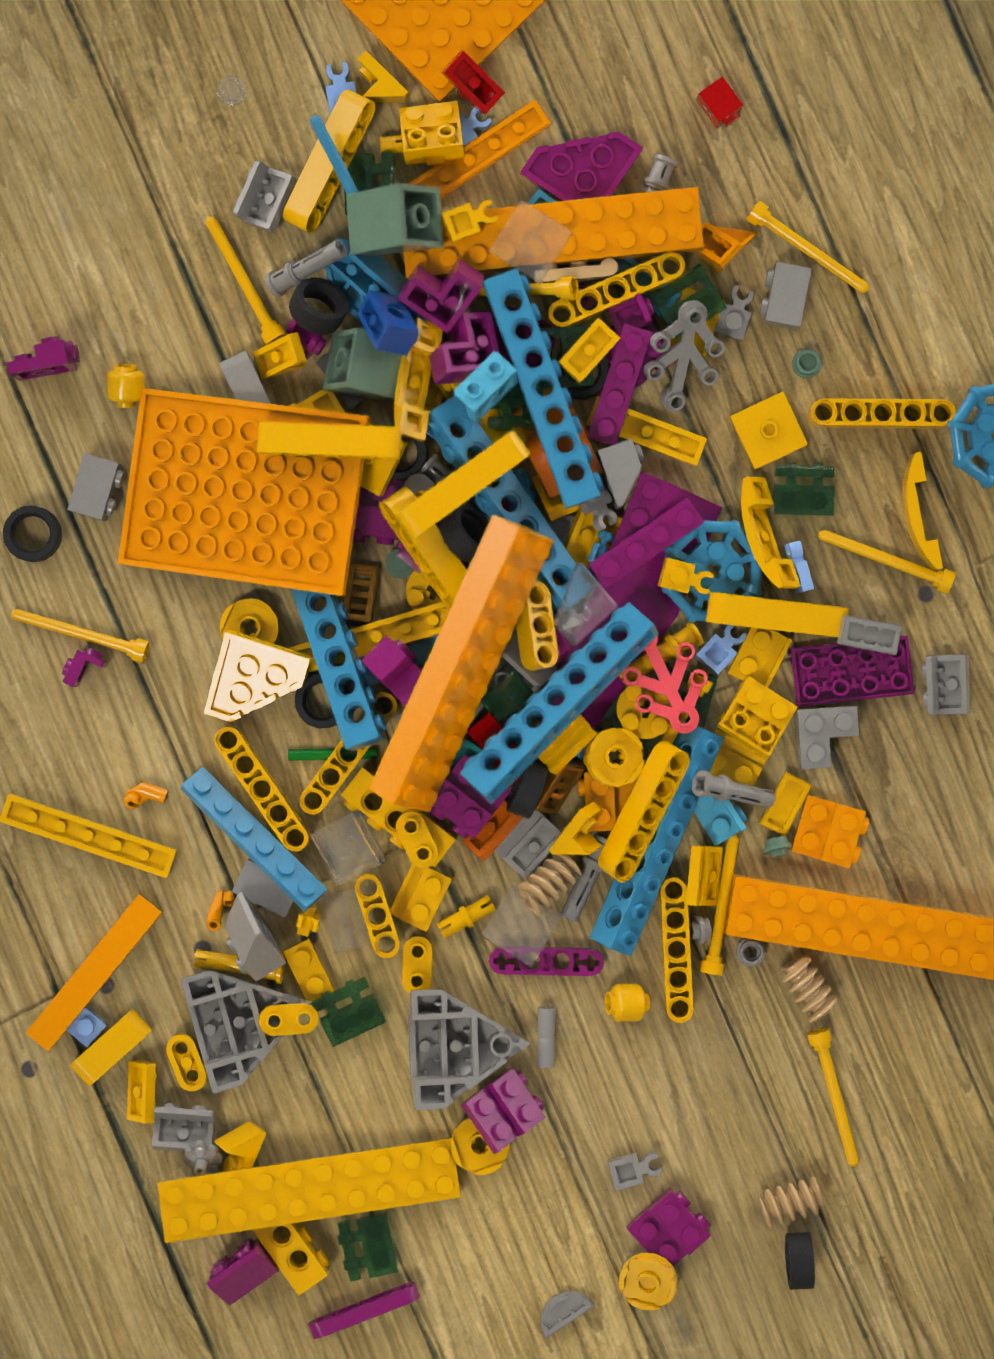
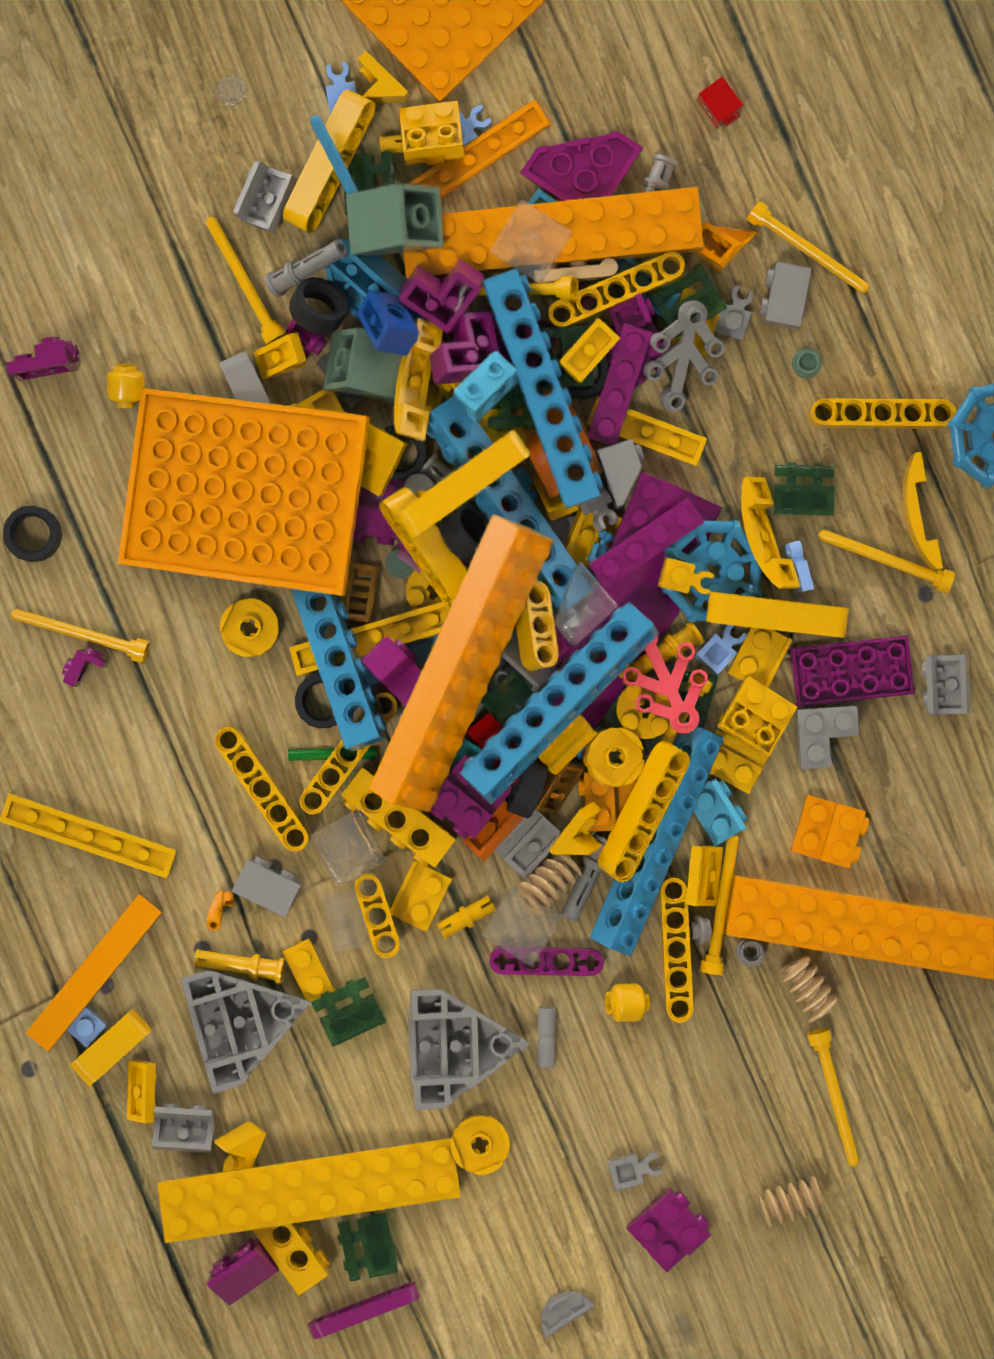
light grey brick [67,453,125,522] -> none
light orange arm [124,782,168,809] -> none
yellow plate [166,1033,208,1092] -> none
dark azure plate [180,767,327,912] -> none
light grey plant [185,1140,223,1175] -> none
plate [204,629,312,722] -> none
light grey slope [225,892,286,982] -> none
yellow beam [257,422,402,460] -> none
yellow plate [258,1003,319,1036] -> none
yellow plate [296,905,321,937] -> none
yellow plate [396,811,439,869] -> none
yellow plate [402,935,433,994] -> none
red slope [441,50,505,115] -> none
yellow plate [441,200,498,243] -> none
magenta plate [461,1068,545,1154] -> none
yellow tile [619,1253,678,1311] -> none
light grey pin [692,770,775,808] -> none
yellow plate [729,391,808,470] -> none
yellow tile [758,771,812,836] -> none
sand green plate [763,836,793,859] -> none
black tyre [785,1232,815,1290] -> none
light grey plate [837,615,902,655] -> none

